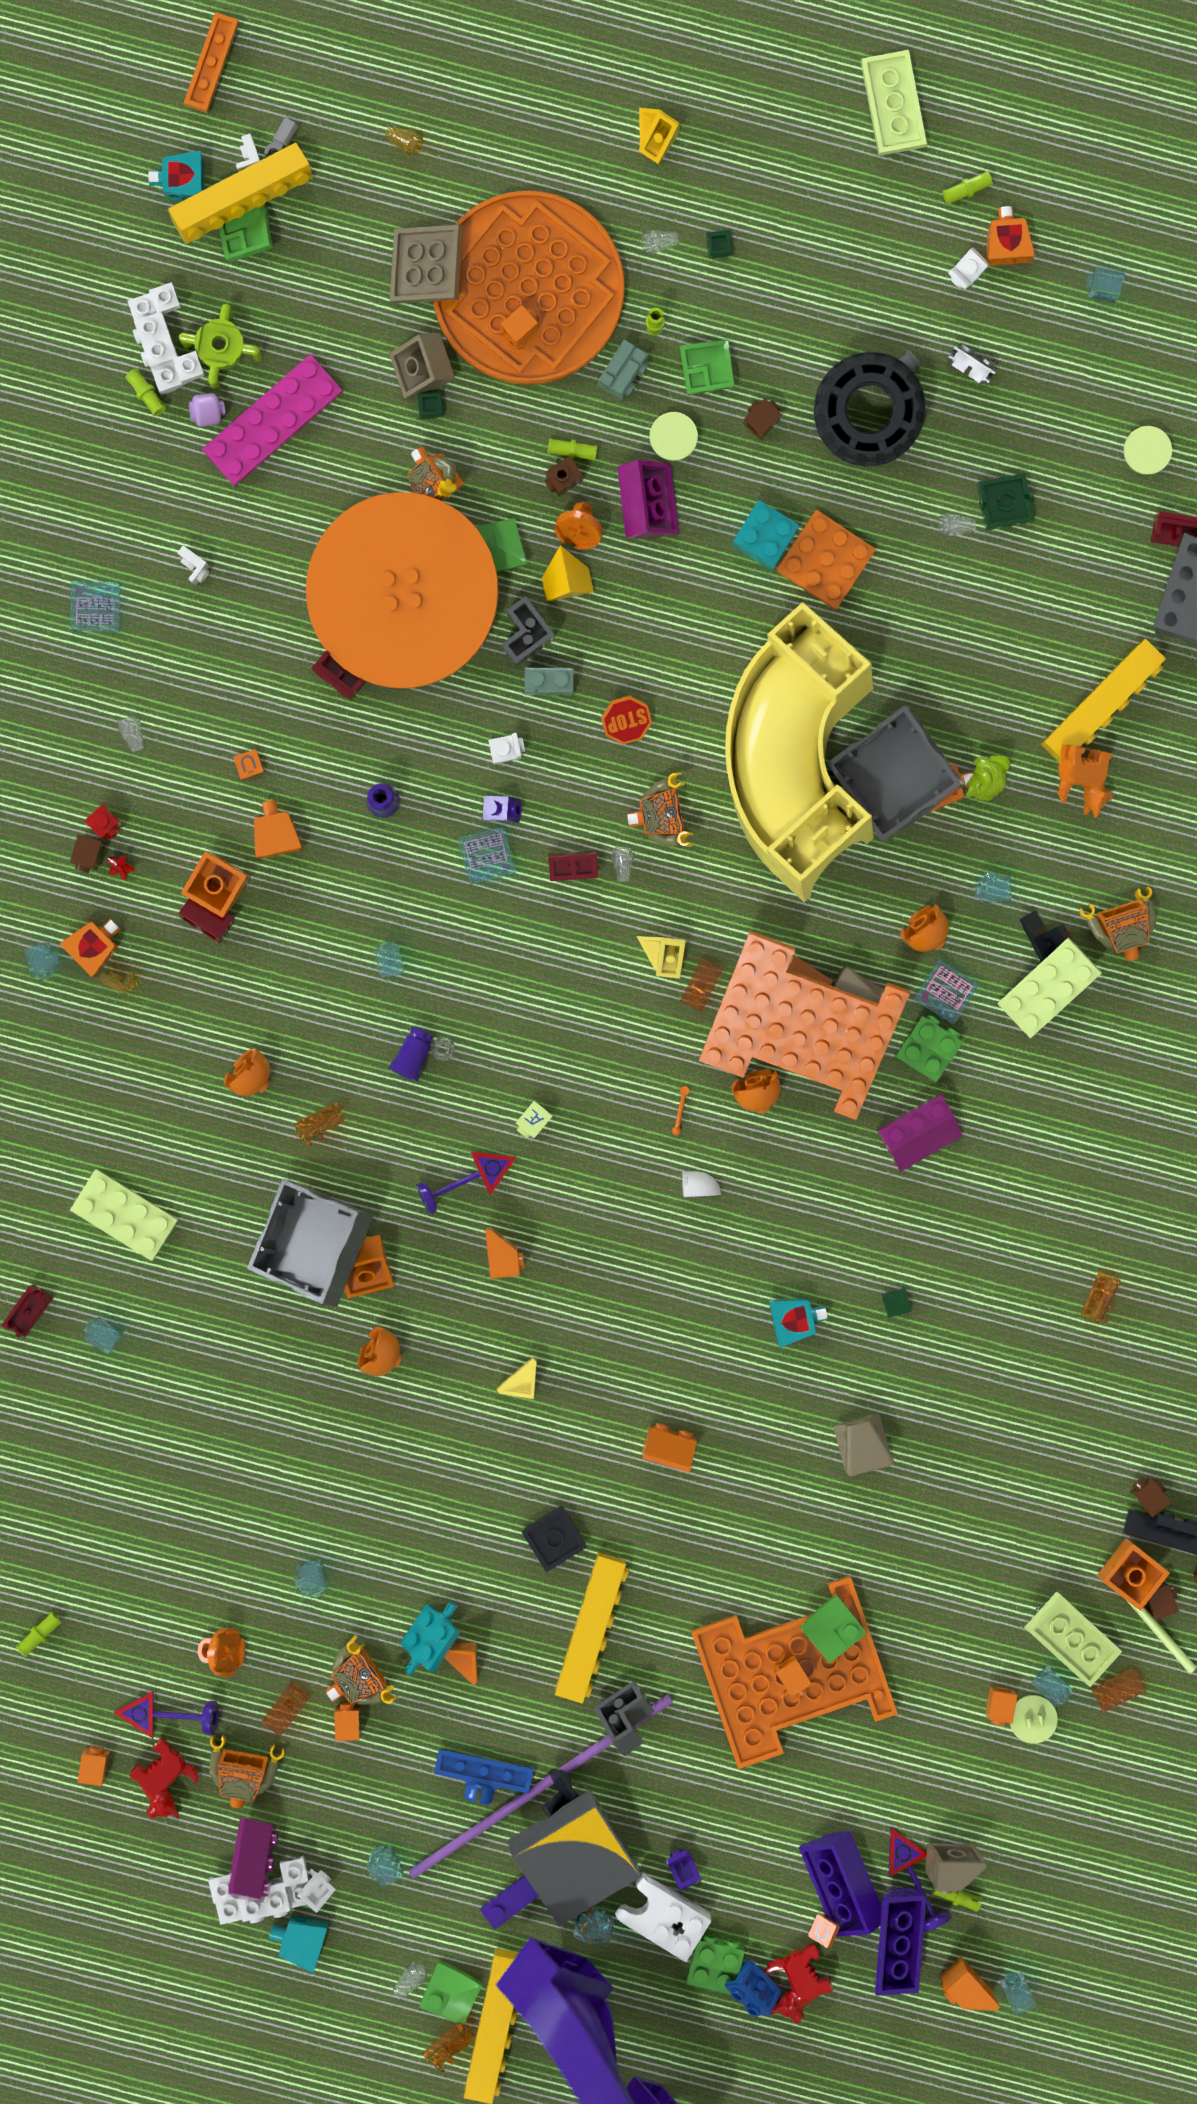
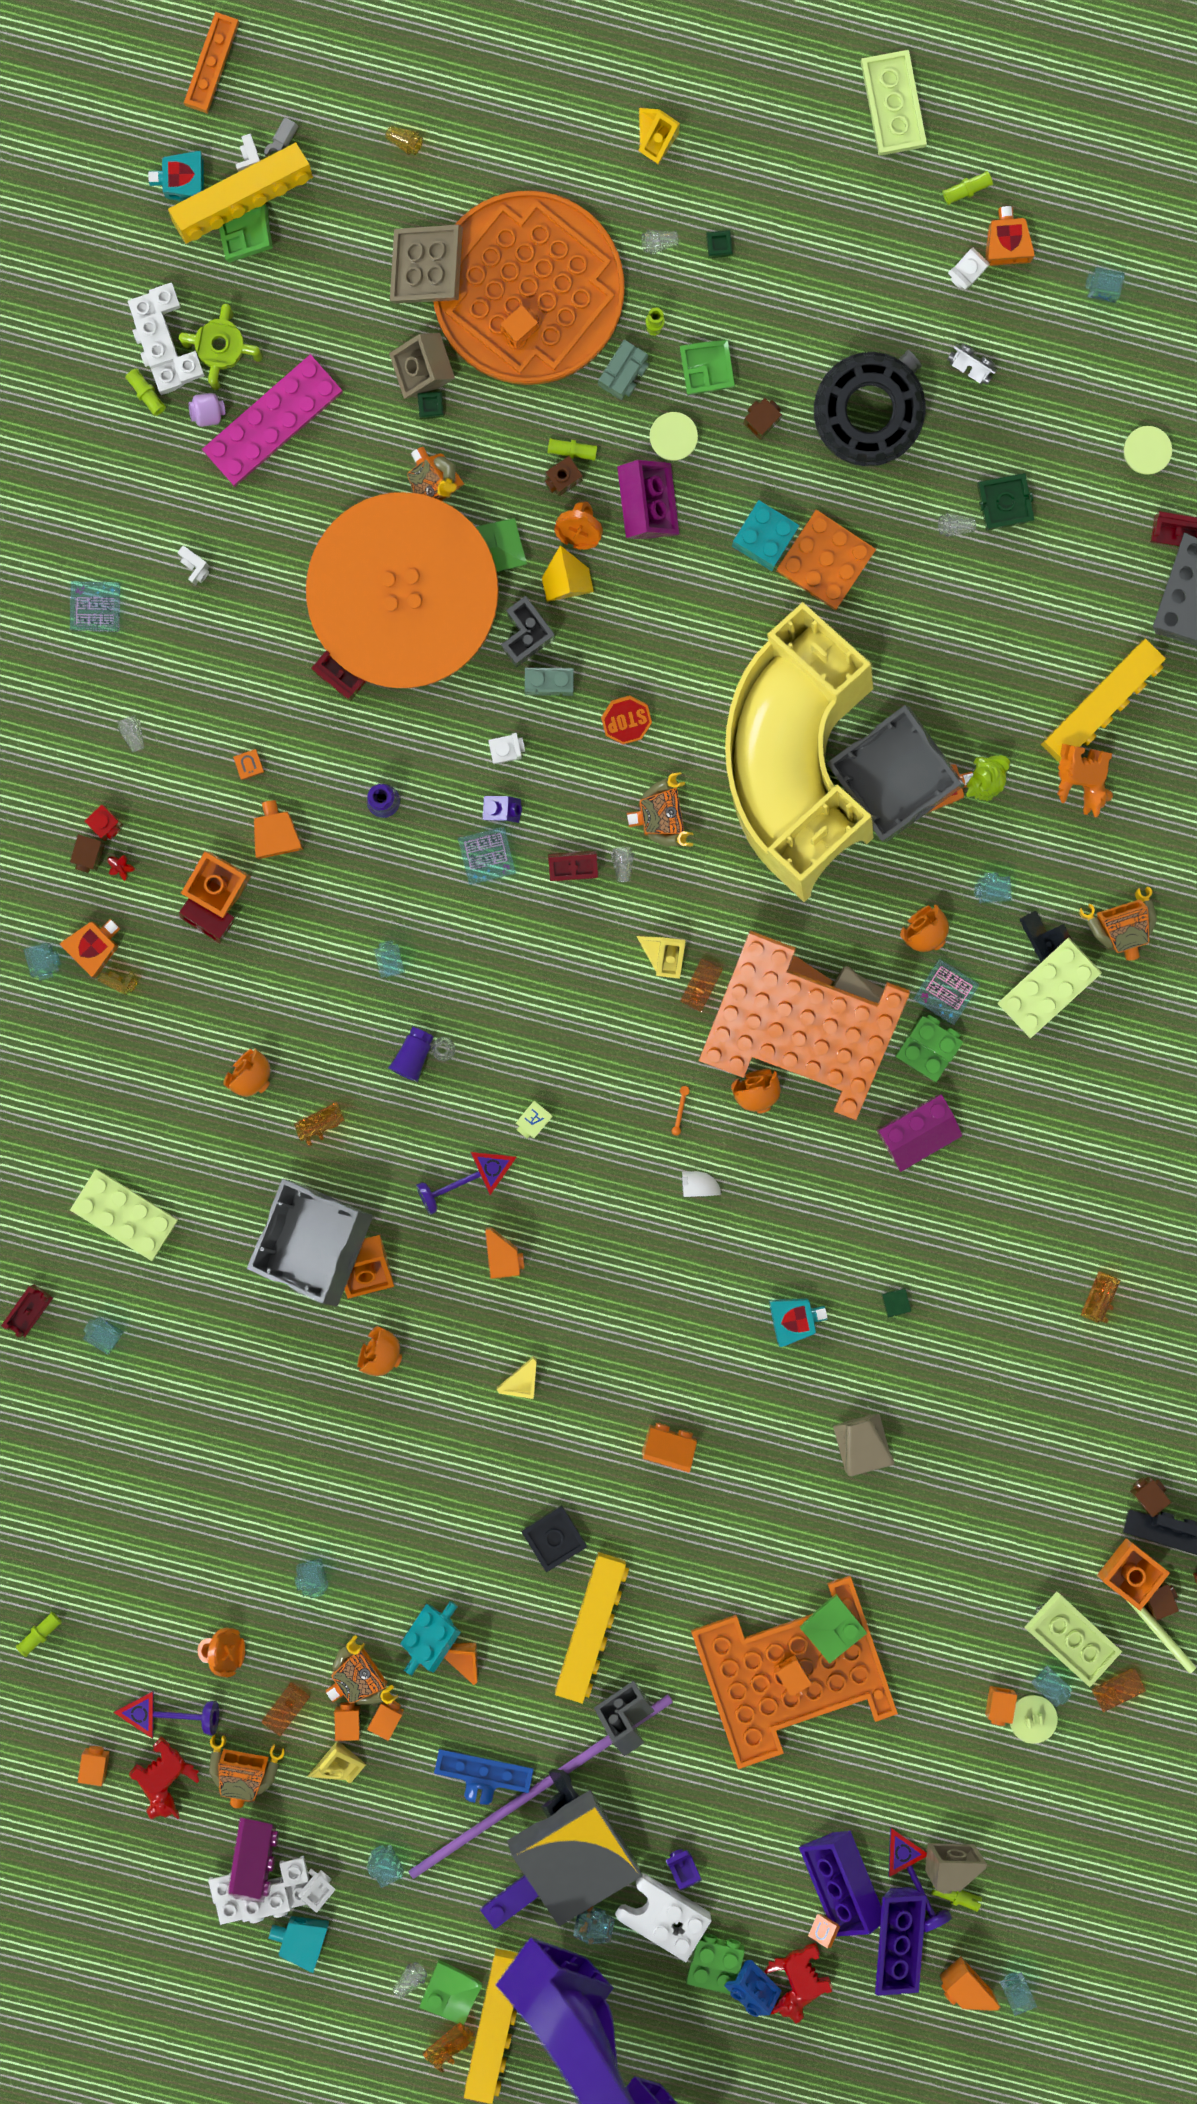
none -> light yellow slope [307,1741,366,1784]
none -> orange brick [367,1701,403,1741]

